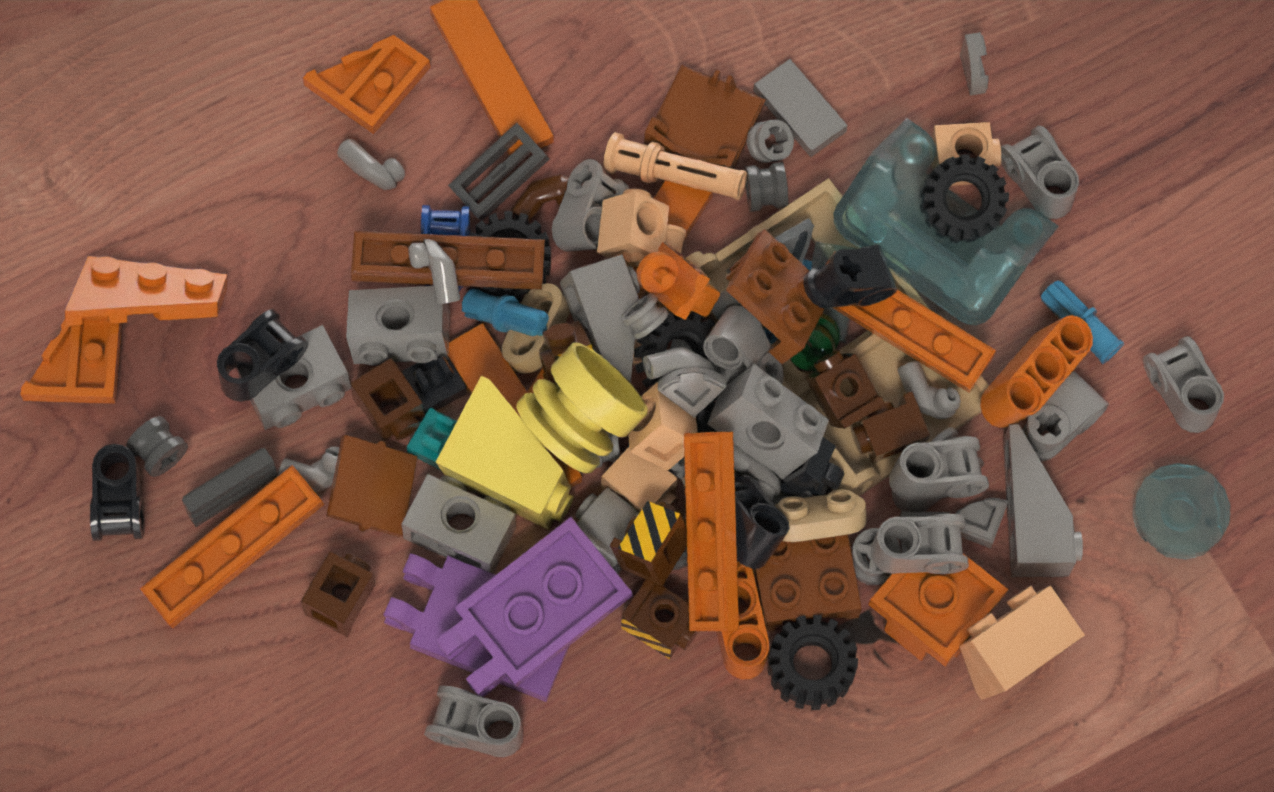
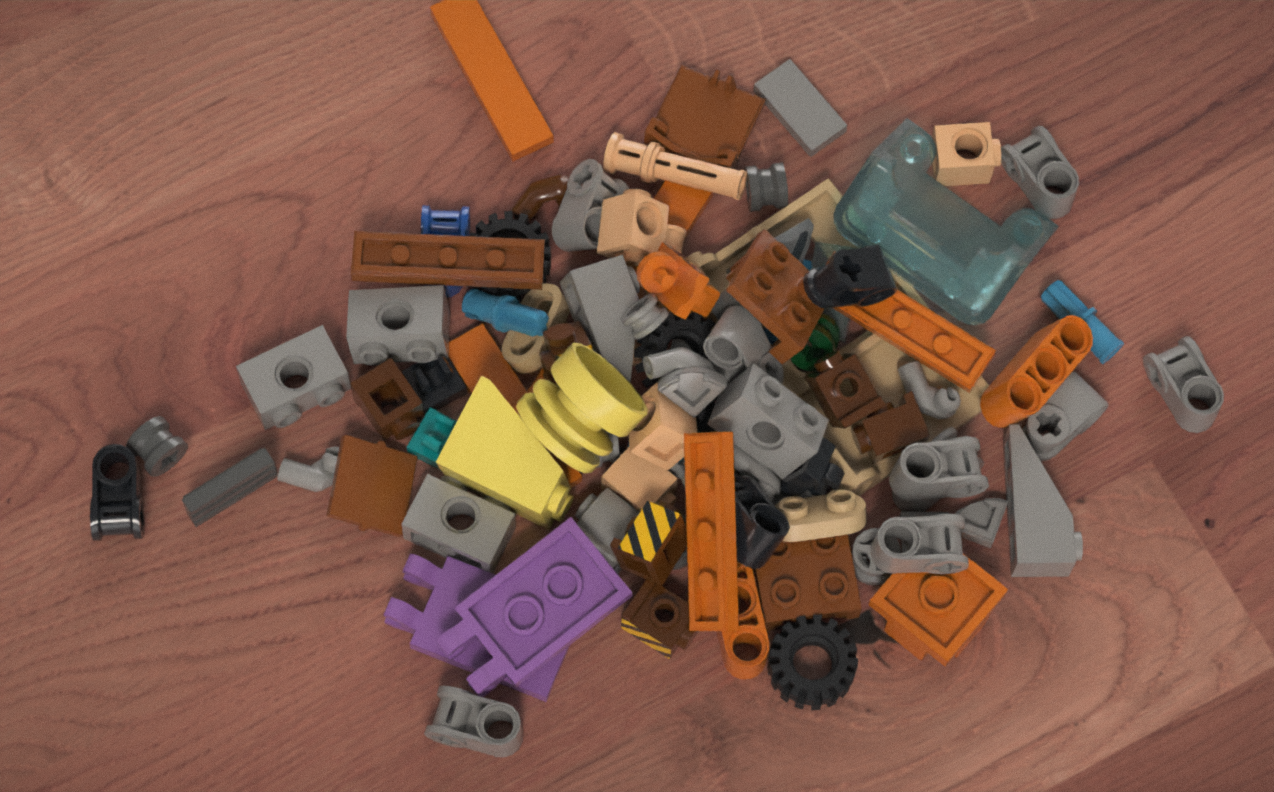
orange wing [20,316,122,404] -> none
orange wing [65,256,227,326] -> none
orange tile [140,465,325,628] -> none
black piece [217,309,309,402] -> none
reddish brown brick [301,551,376,637] -> none
orange wing [303,35,431,134] -> none
light grey arm [337,139,405,190] -> none
light grey arm [408,239,460,304] -> none
dark grey tile [448,123,550,221] -> none
light grey bush [746,119,794,163] -> none
black tyre [919,155,1009,243] -> none
light nougat slope [959,585,1085,700] -> none
light grey tile [960,32,989,96] -> none
clear light blue tile [1132,463,1231,560] -> none

